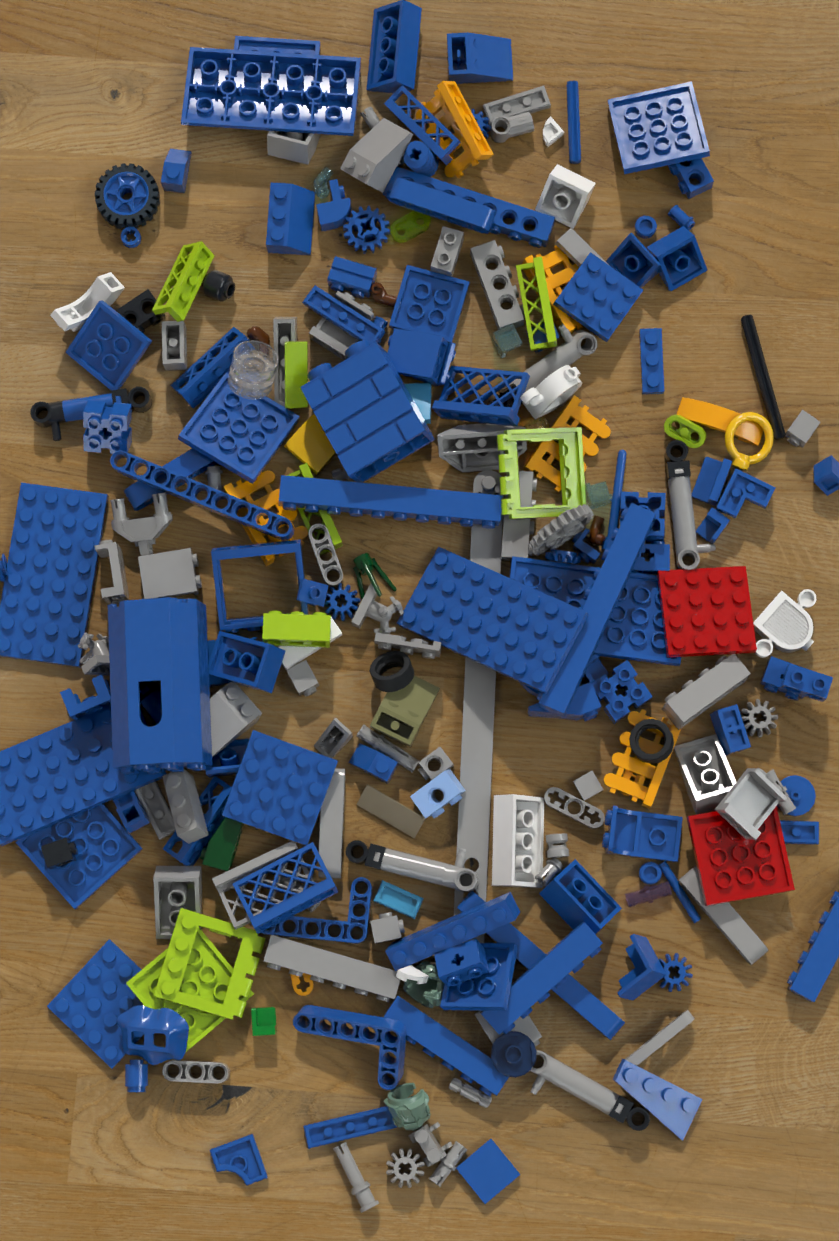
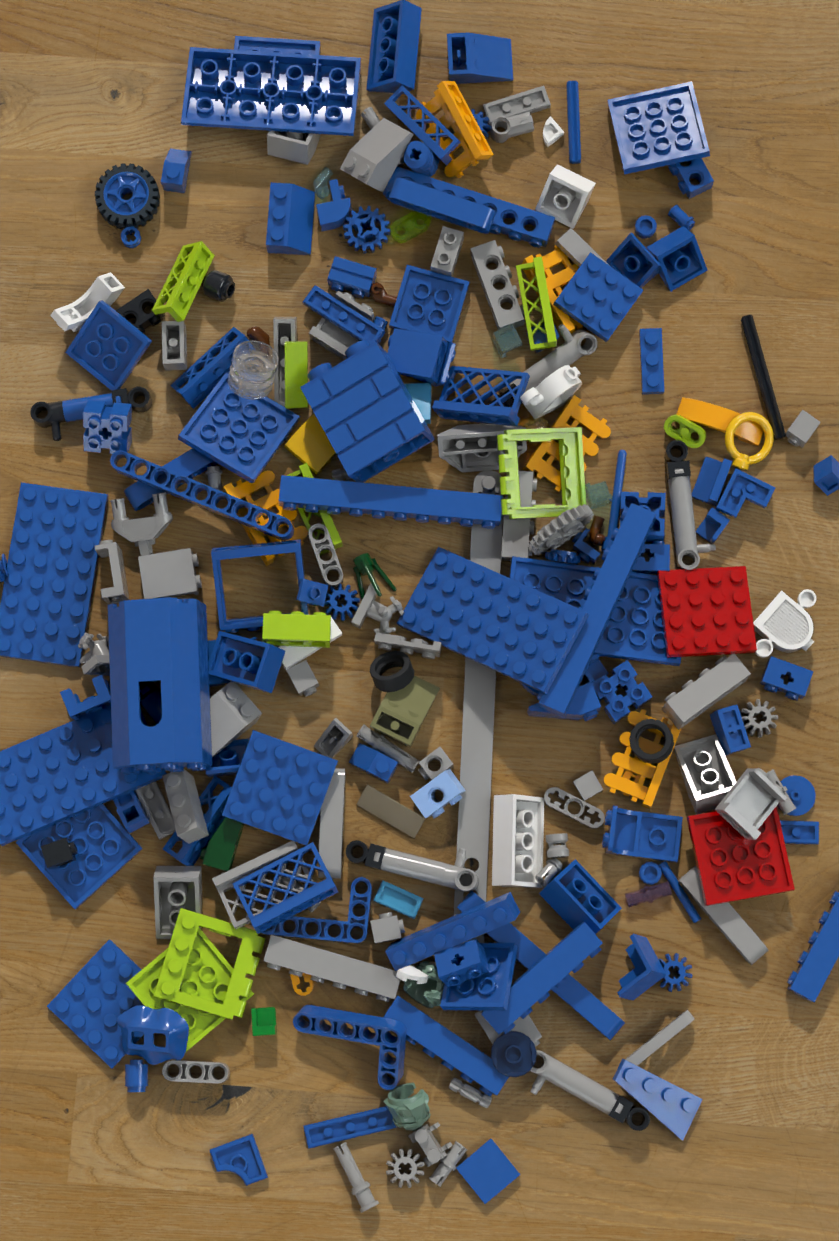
blue brick [780,663,833,702] -> none

